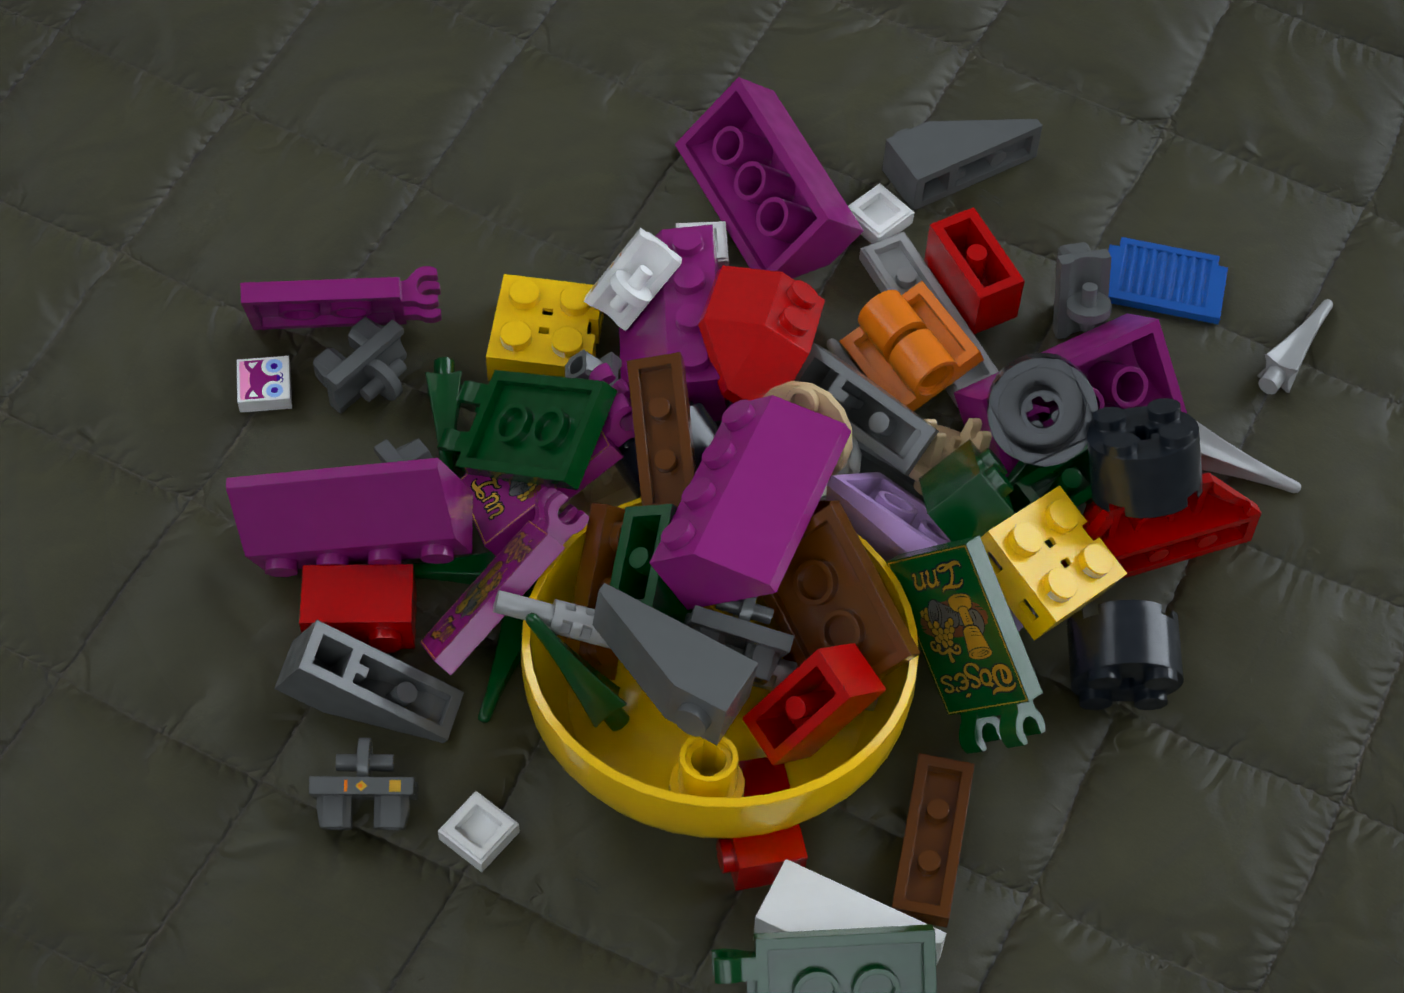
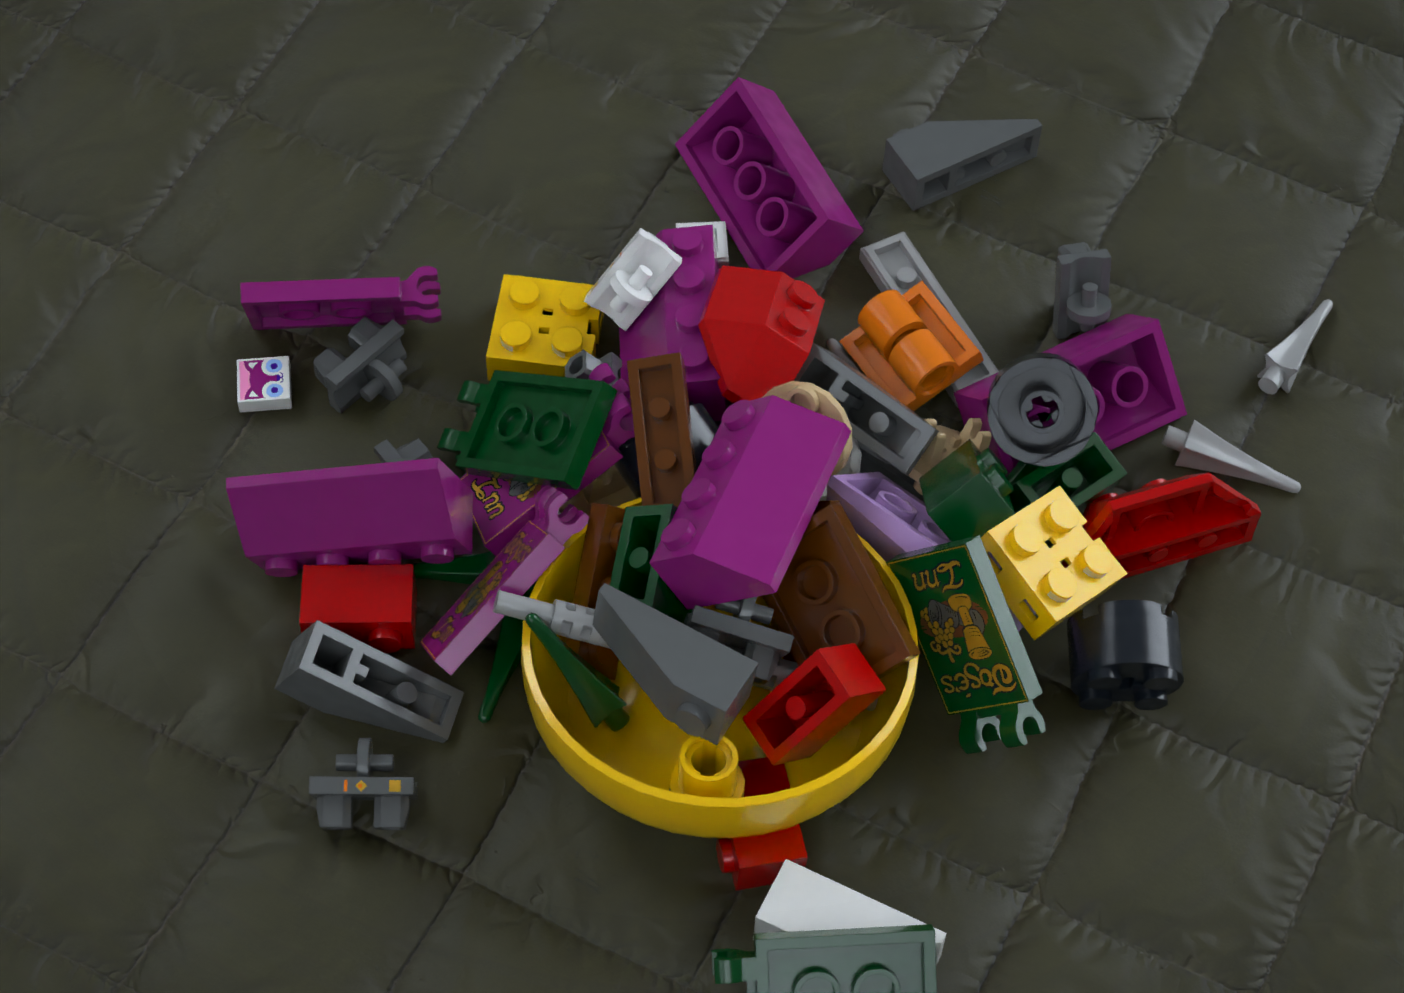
dark green piece [425,357,462,472] -> none
white tile [438,791,520,872] -> none
white tile [848,183,914,244] -> none
reddish brown plate [891,753,975,928] -> none
red brick [924,207,1025,334] -> none
black brick [1087,398,1203,518] -> none
blue window [1108,237,1228,324] -> none

